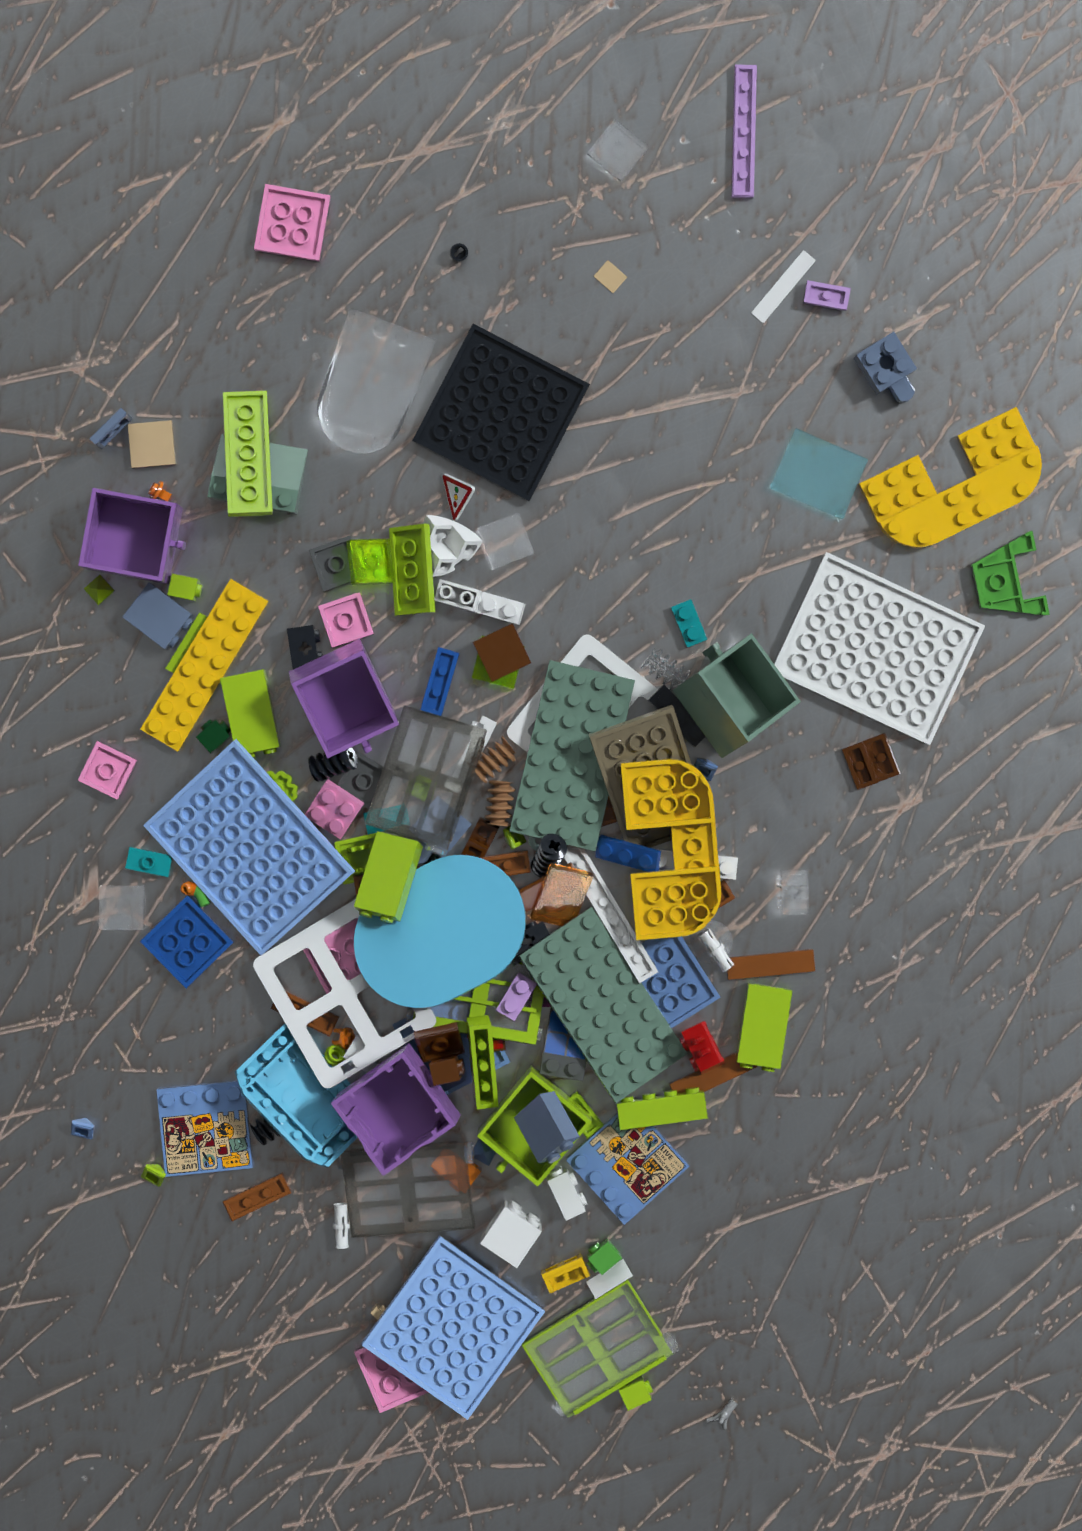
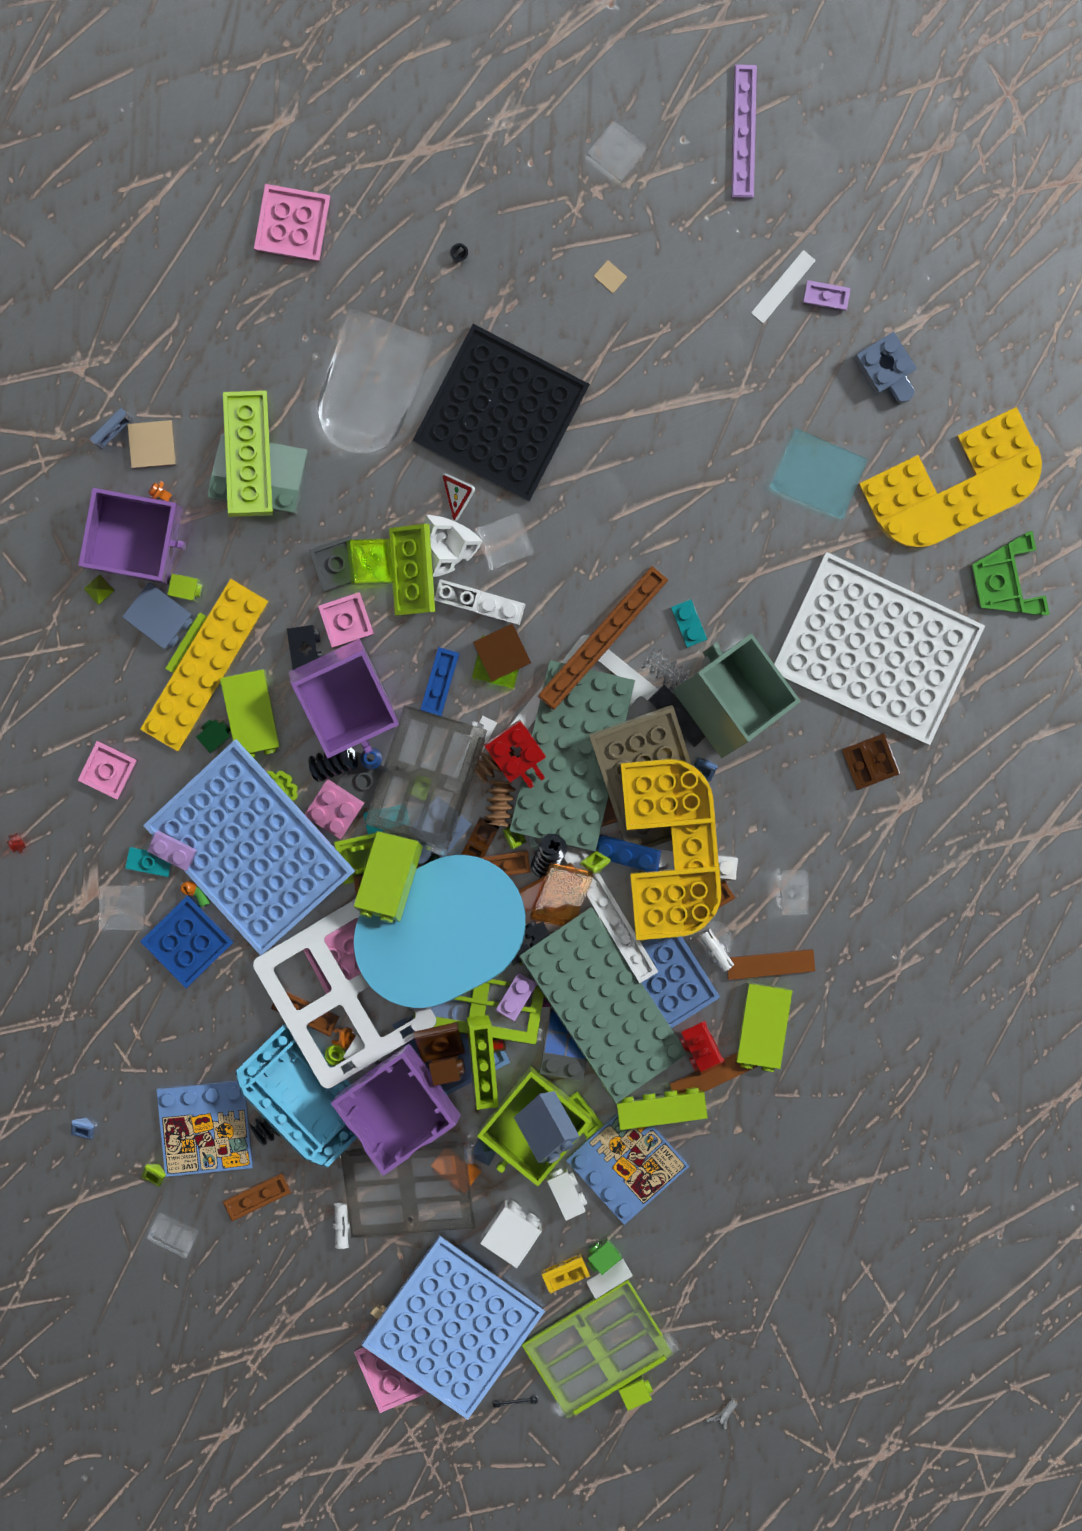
none -> clear red plate [7,833,26,854]
none -> clear brick [146,1212,200,1259]
none -> lavender plate [147,830,197,871]
none -> blue cone [360,748,382,770]
none -> red hinge [484,719,546,789]
none -> black hinge [492,1396,538,1408]
none -> dark orange tile [537,566,668,711]
none -> lime slope [580,851,611,873]

